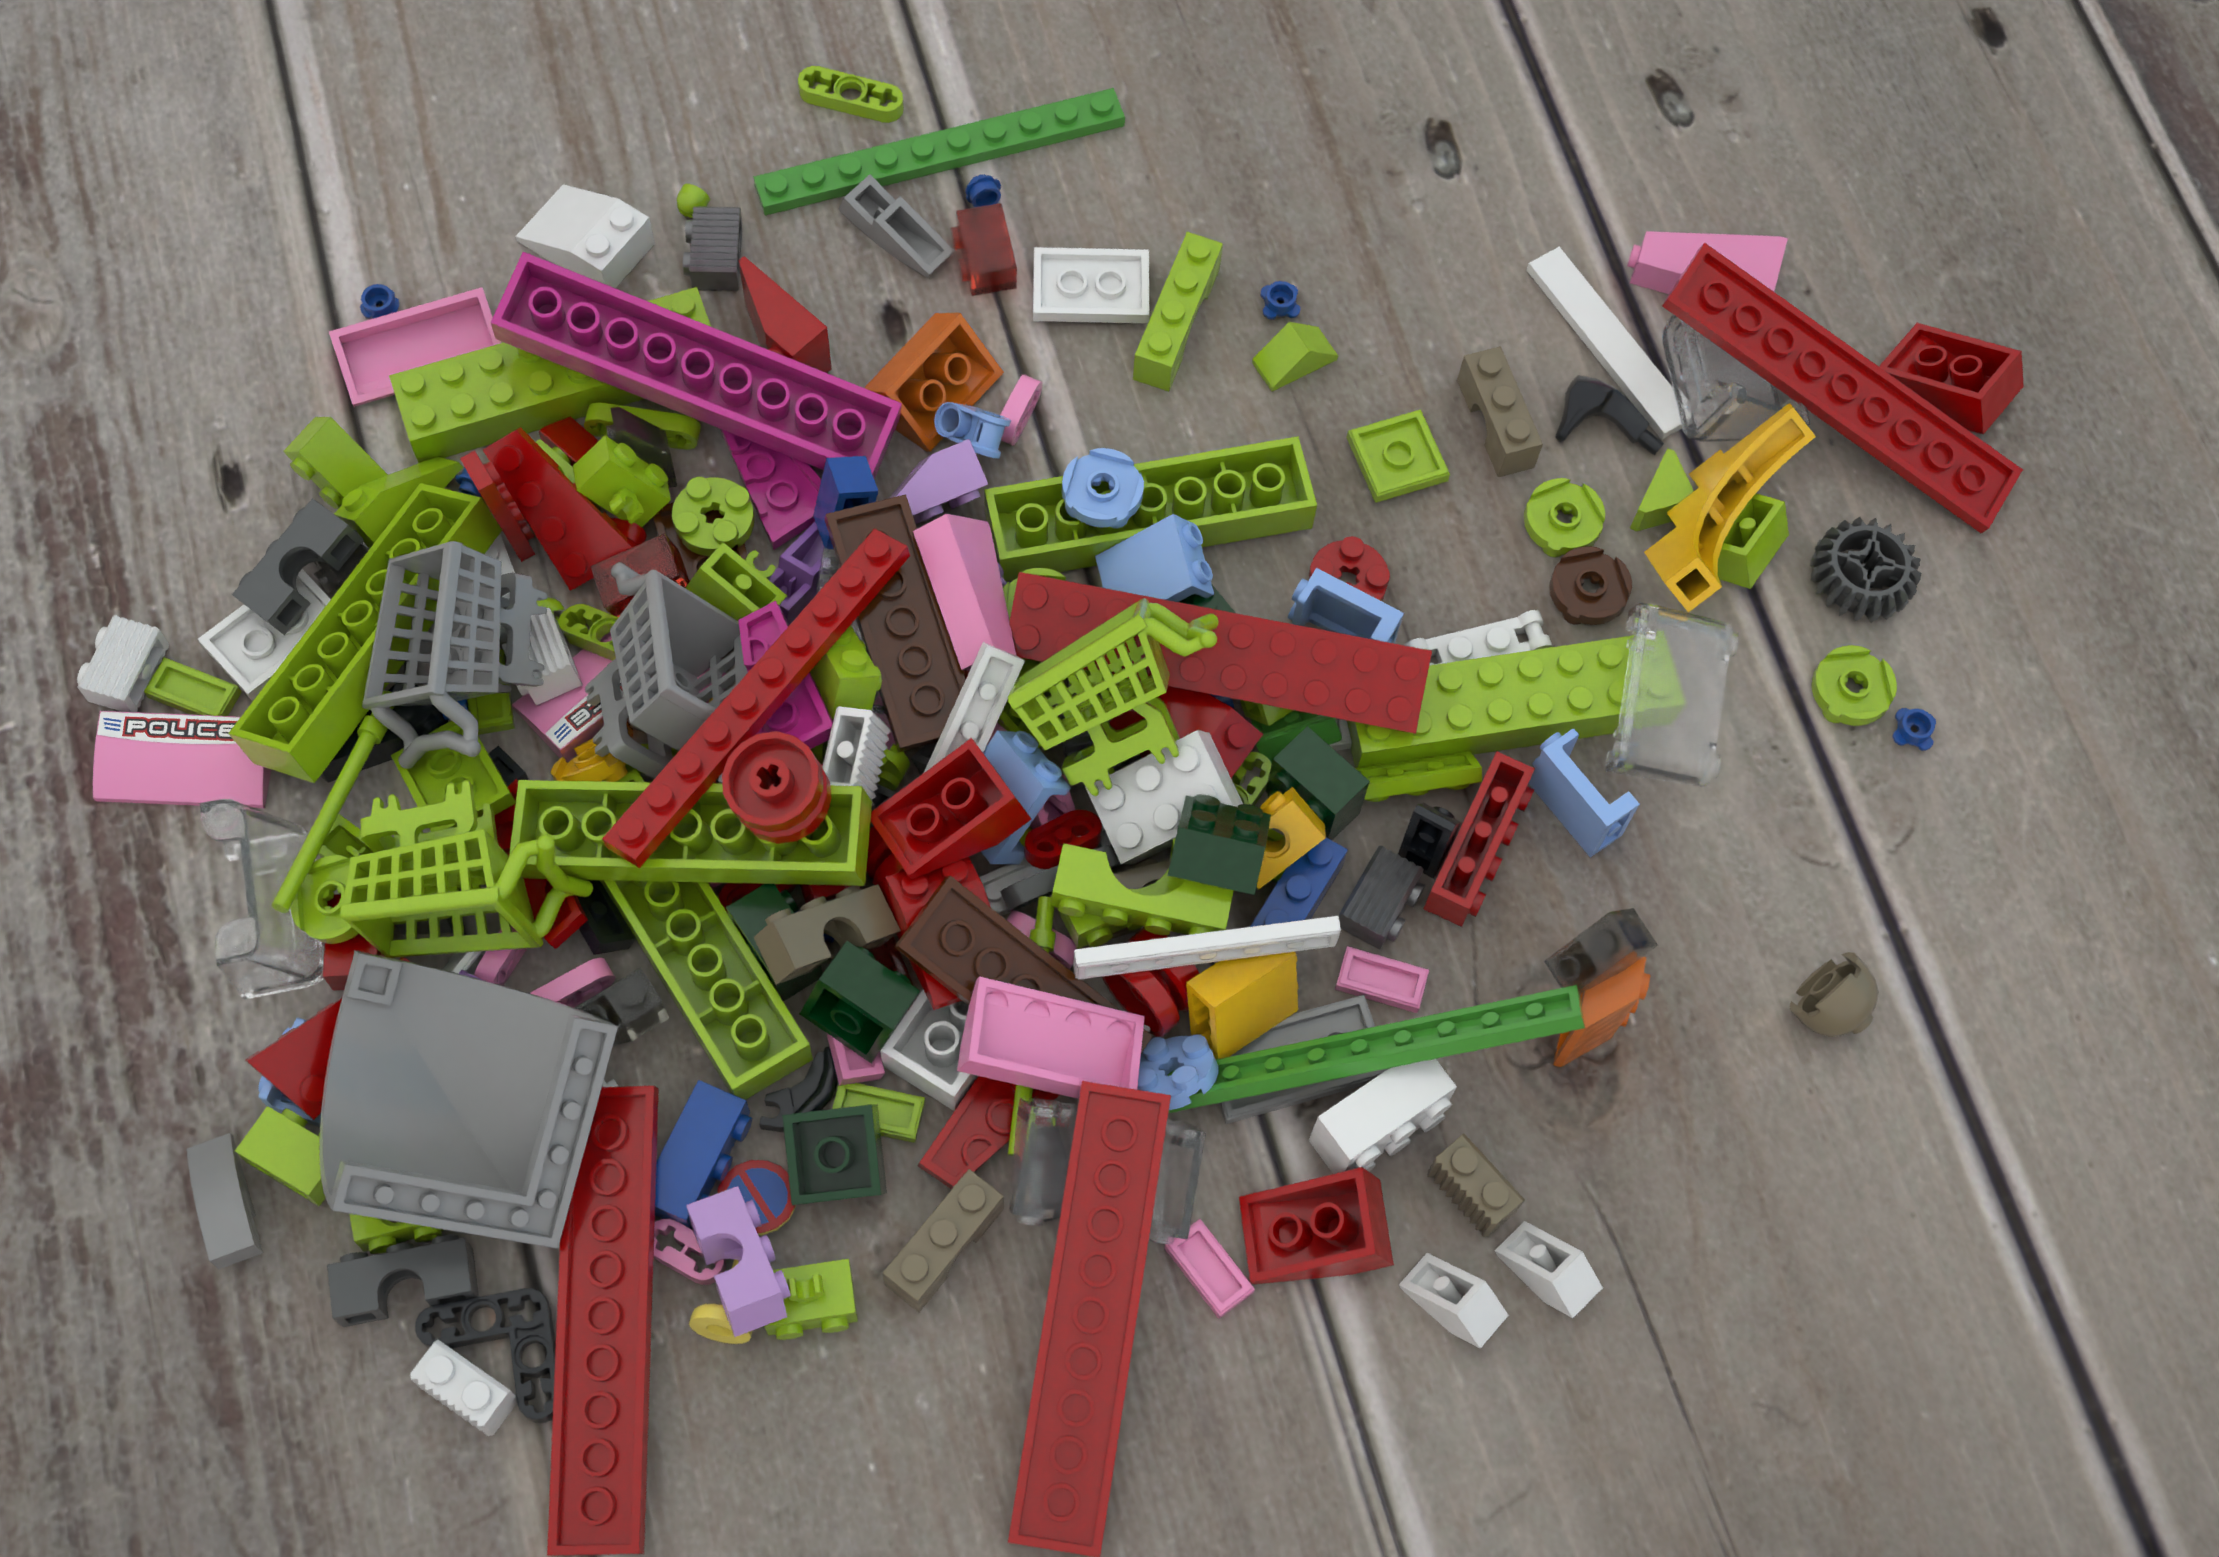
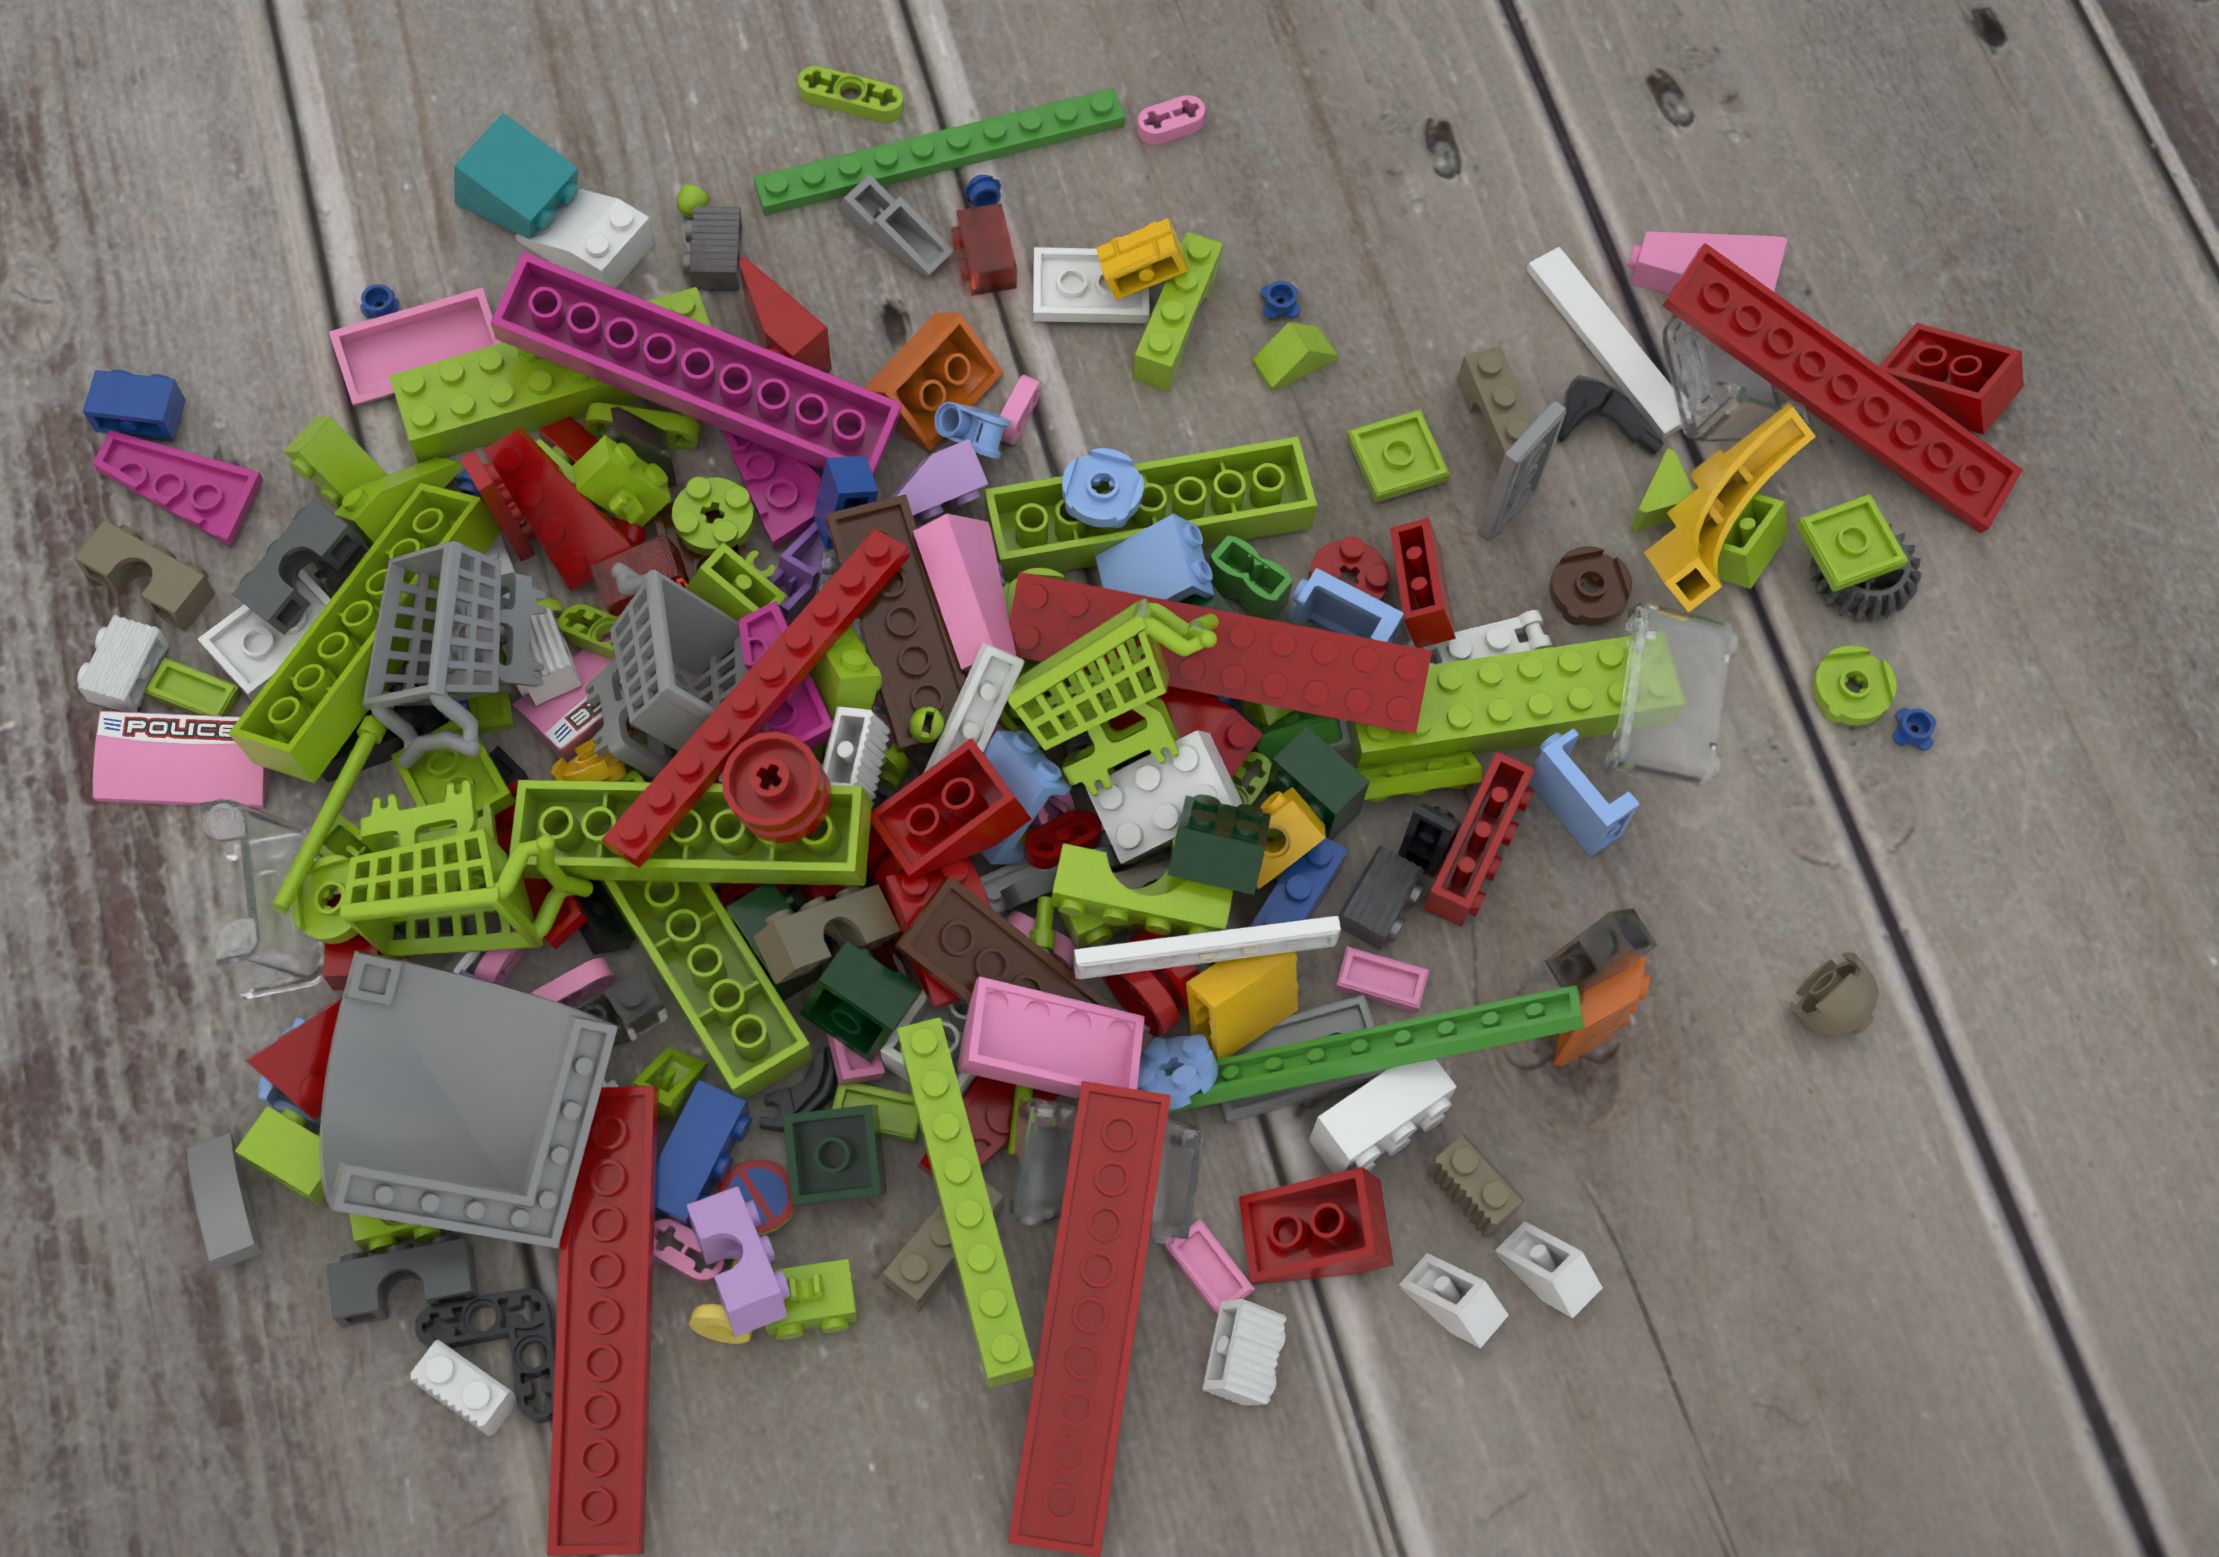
lime plate [1524,478,1605,558] -> none
none -> dark tan arch [74,520,215,632]
none -> blue brick [83,369,186,441]
none -> dark pink wing [93,430,263,548]
none -> teal slope [454,113,579,239]
none -> lime slope [632,1046,708,1124]
none -> lime brick [897,1017,1034,1389]
none -> lime hinge [909,707,945,743]
none -> yellow brick [1096,218,1188,300]
none -> bright pink beam [1137,95,1206,145]
none -> white brick [1202,1299,1287,1406]
none -> bright green brick [1209,535,1293,620]
none -> red brick [1390,517,1456,648]
none -> light grey tile [1478,400,1567,541]
none -> lime plate [1796,494,1908,592]

